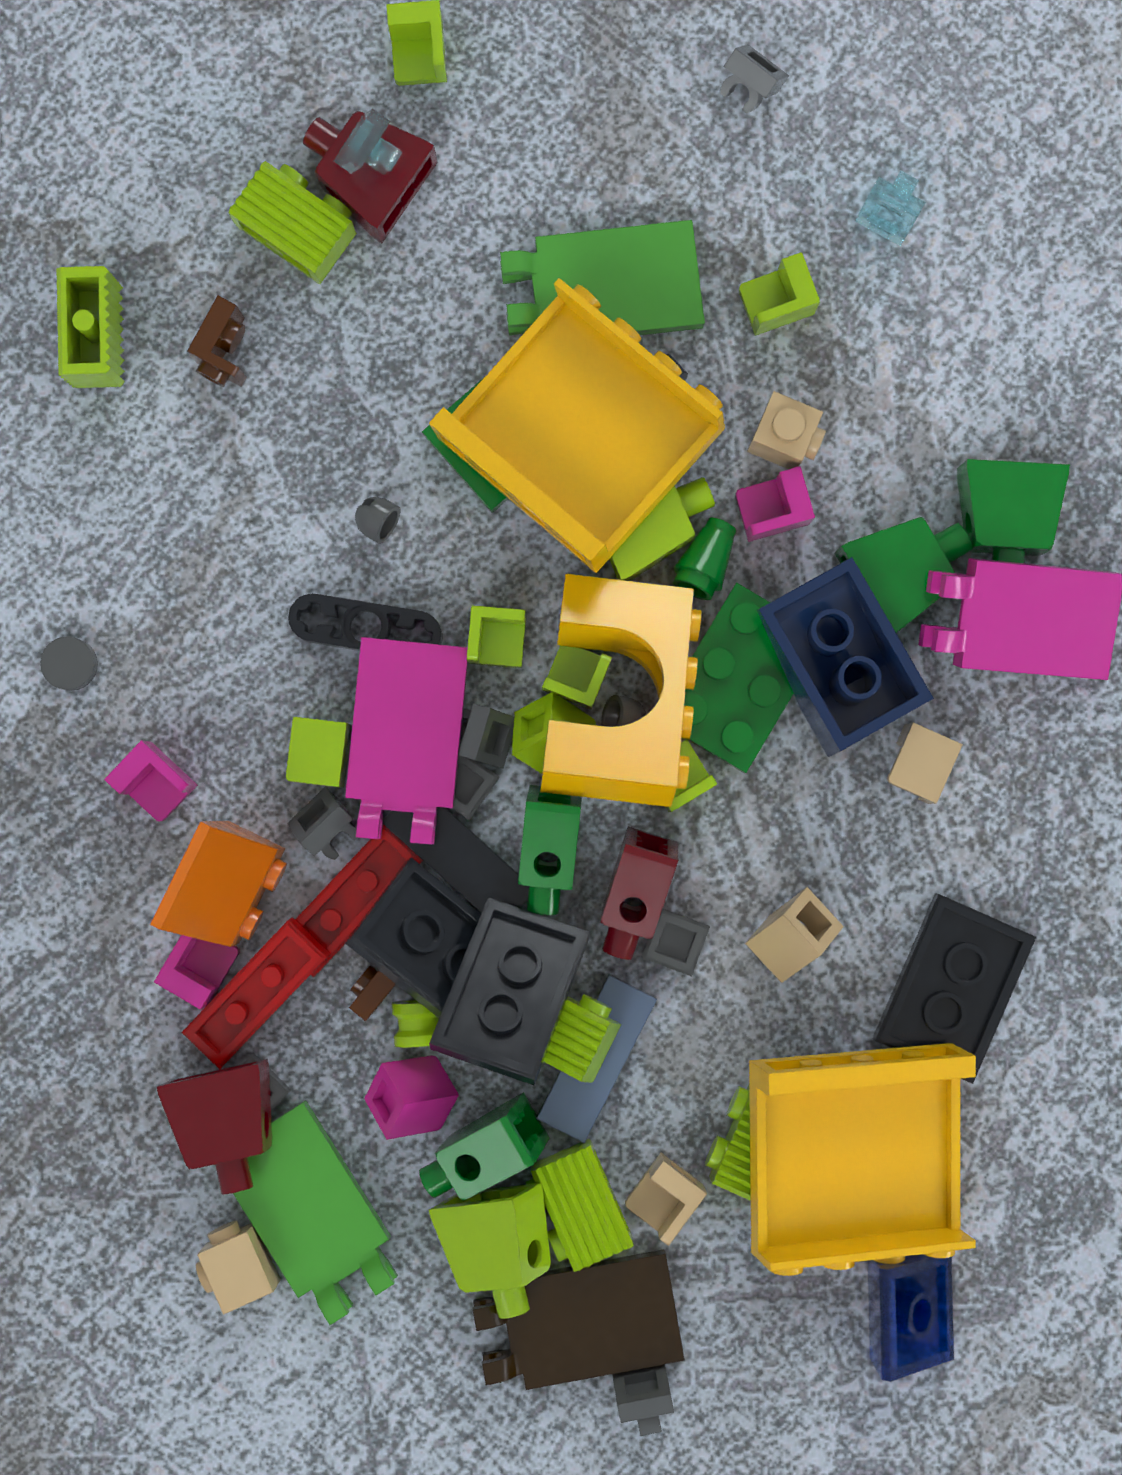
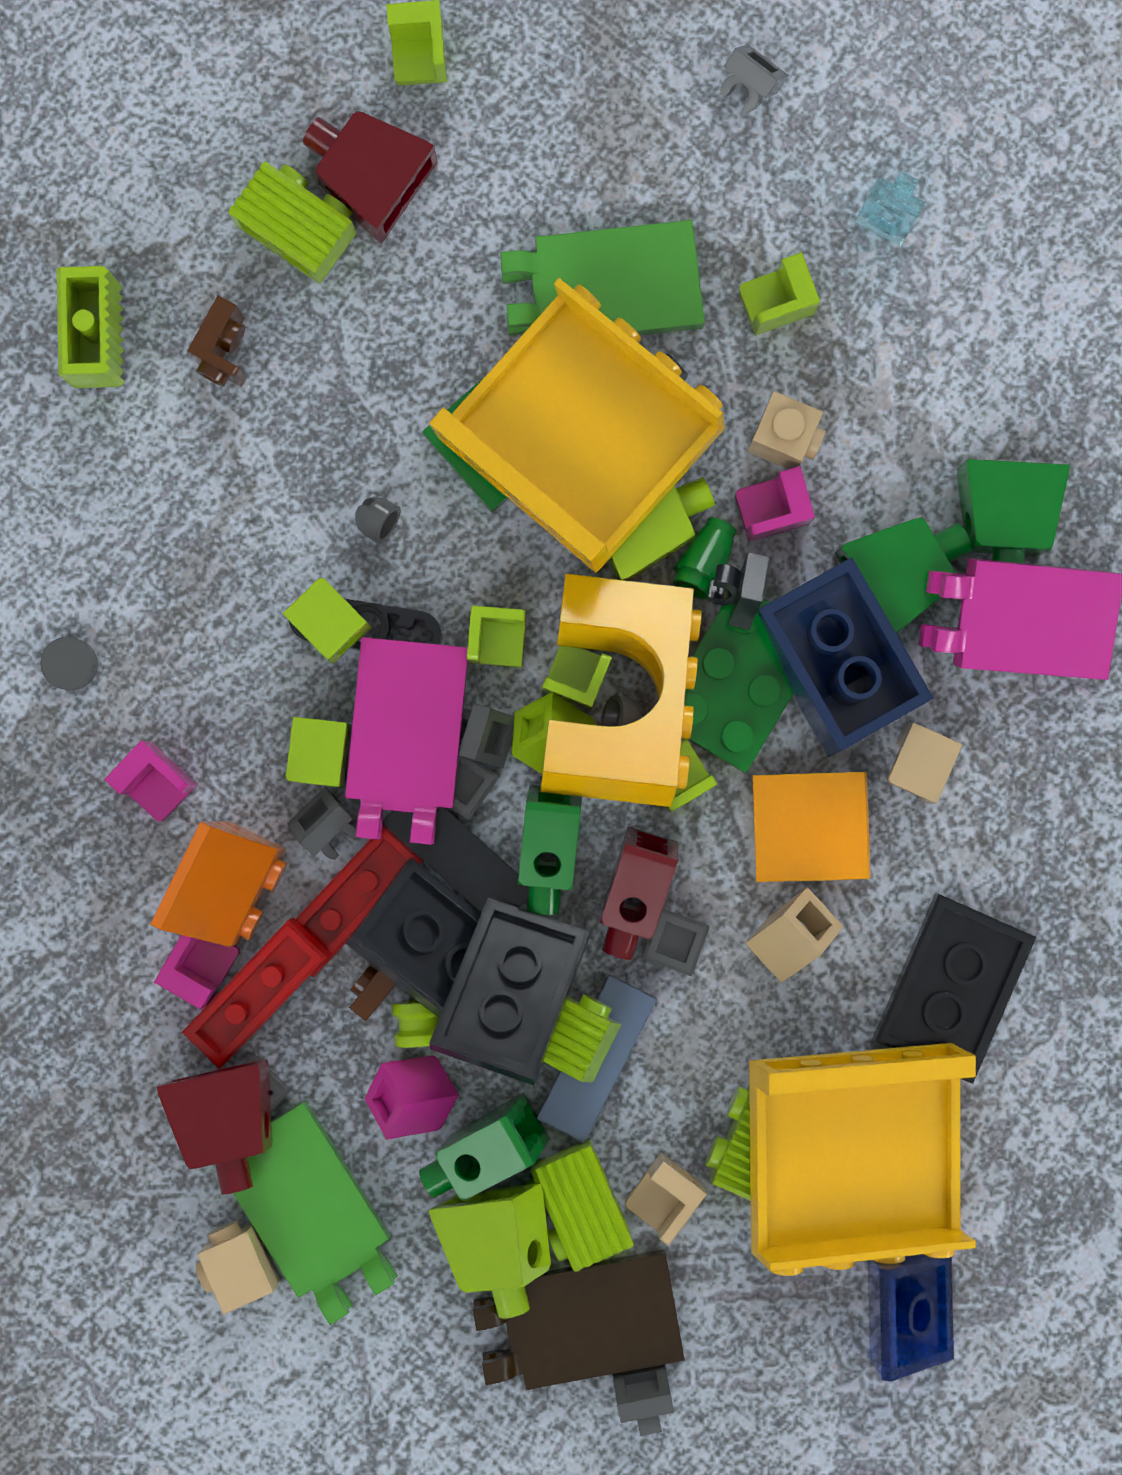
clear light blue tile [334,108,402,175] -> none
none -> lime panel [282,578,372,664]
none -> black tile [707,552,769,630]
none -> light orange slope [753,772,871,882]

